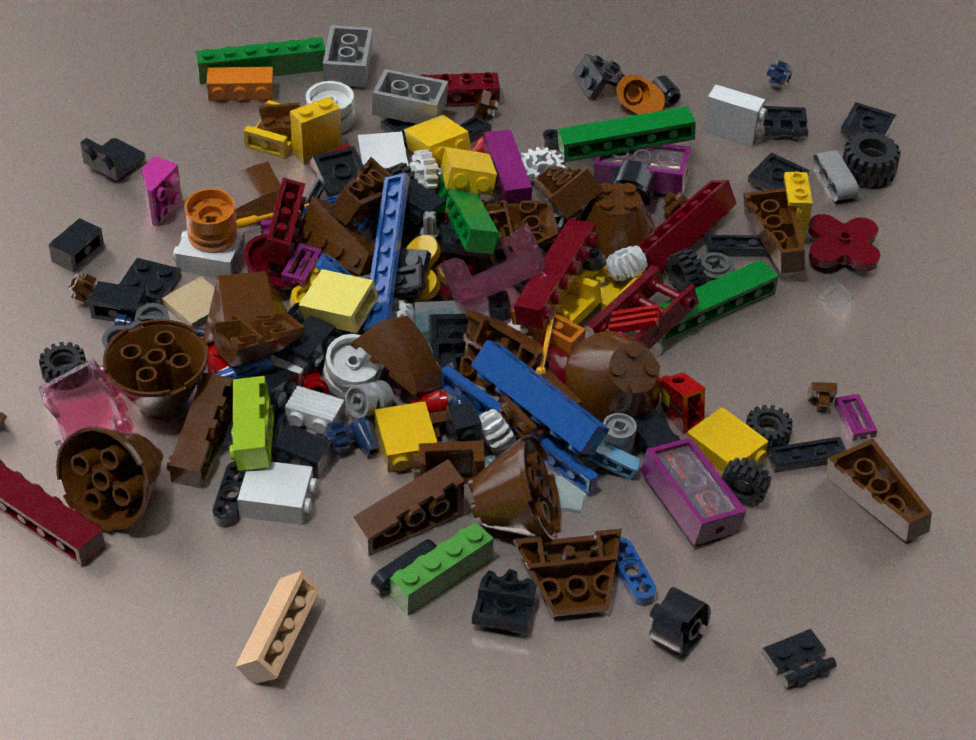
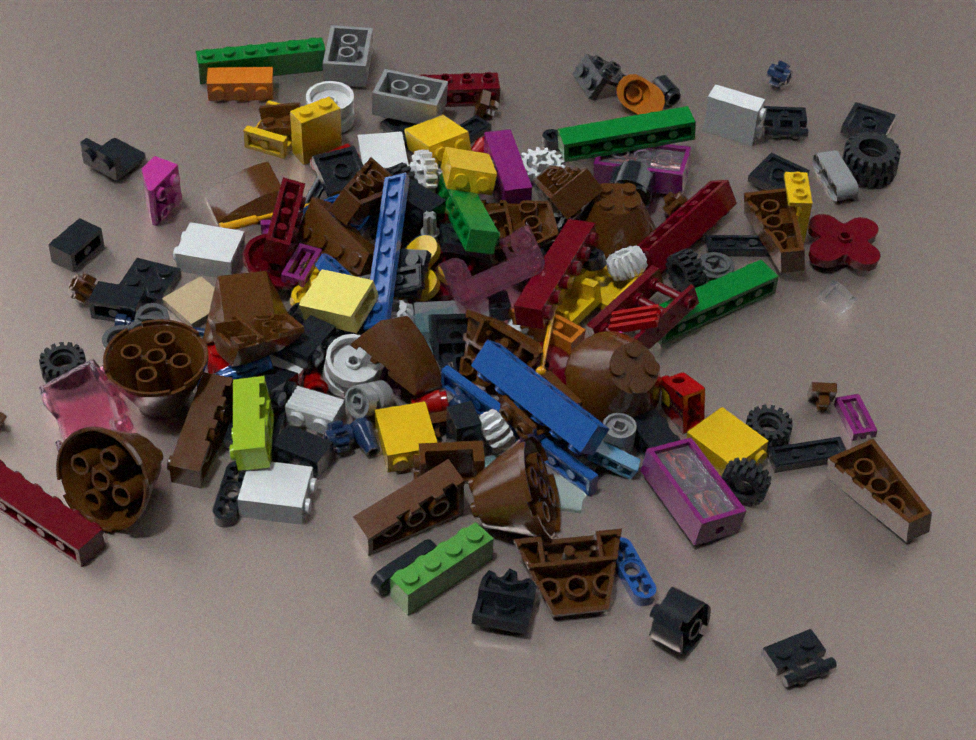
orange wheel [184,188,238,253] -> none
light nougat brick [235,571,320,684] -> none

